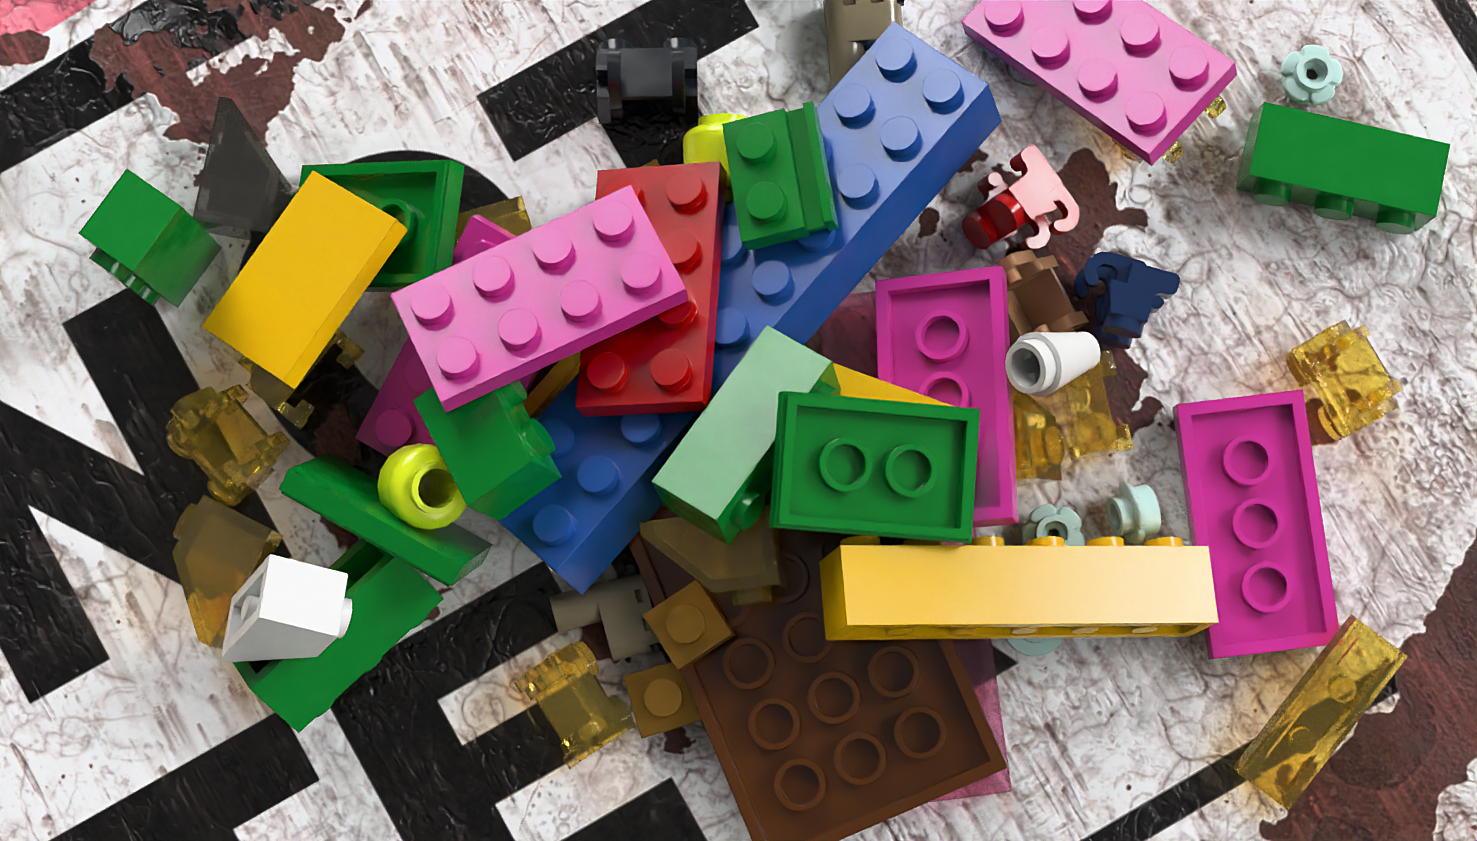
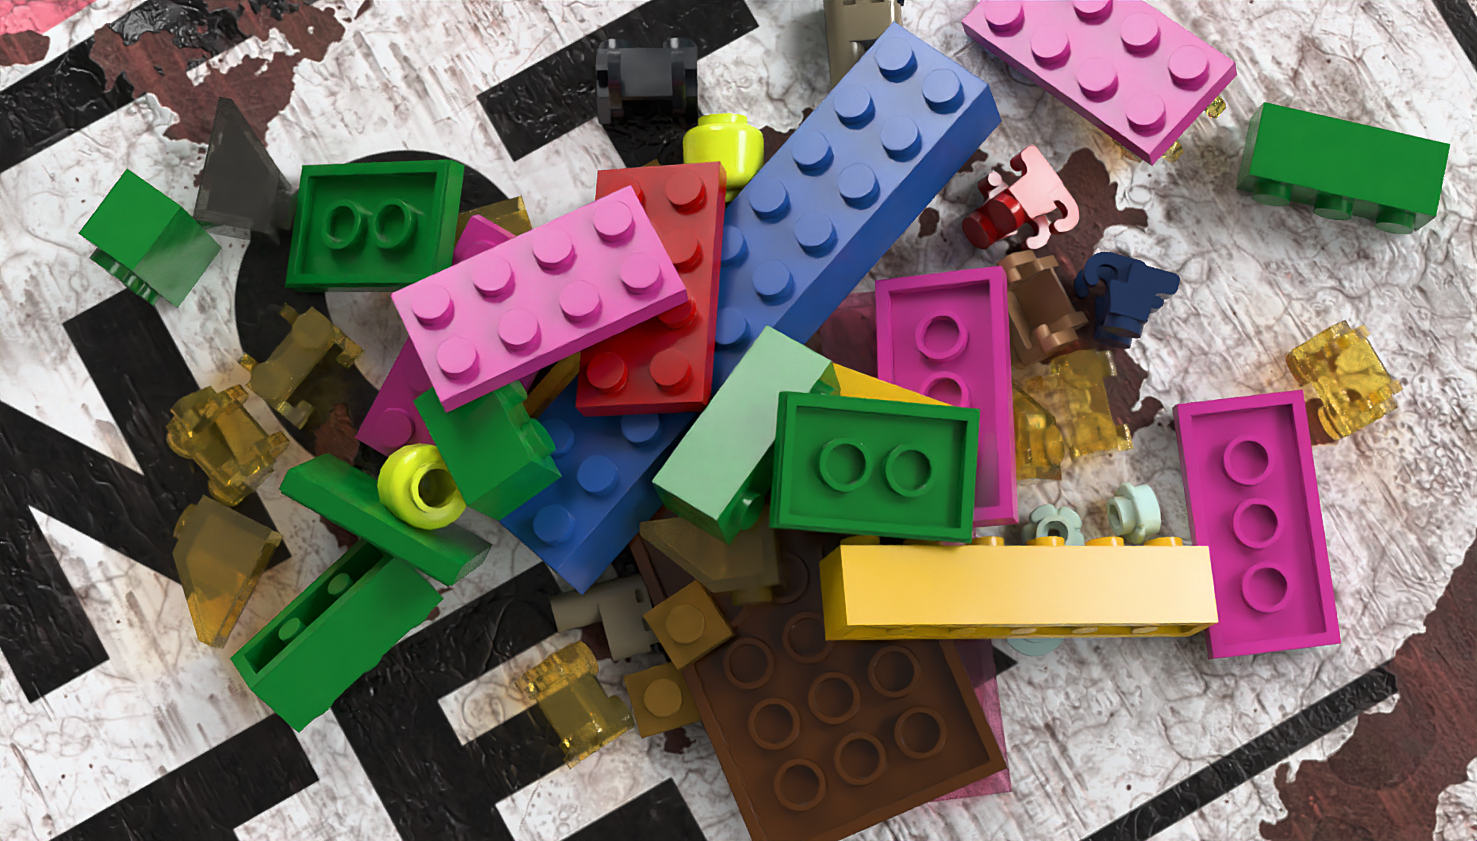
yellow tile [201,171,408,389] -> none
white slope [221,554,352,662] -> none
green plate [722,101,839,251] -> none
white cone [1005,331,1100,397] -> none
clear yellow tile [1232,614,1408,810] -> none
light aqua plate [1281,45,1343,105] -> none

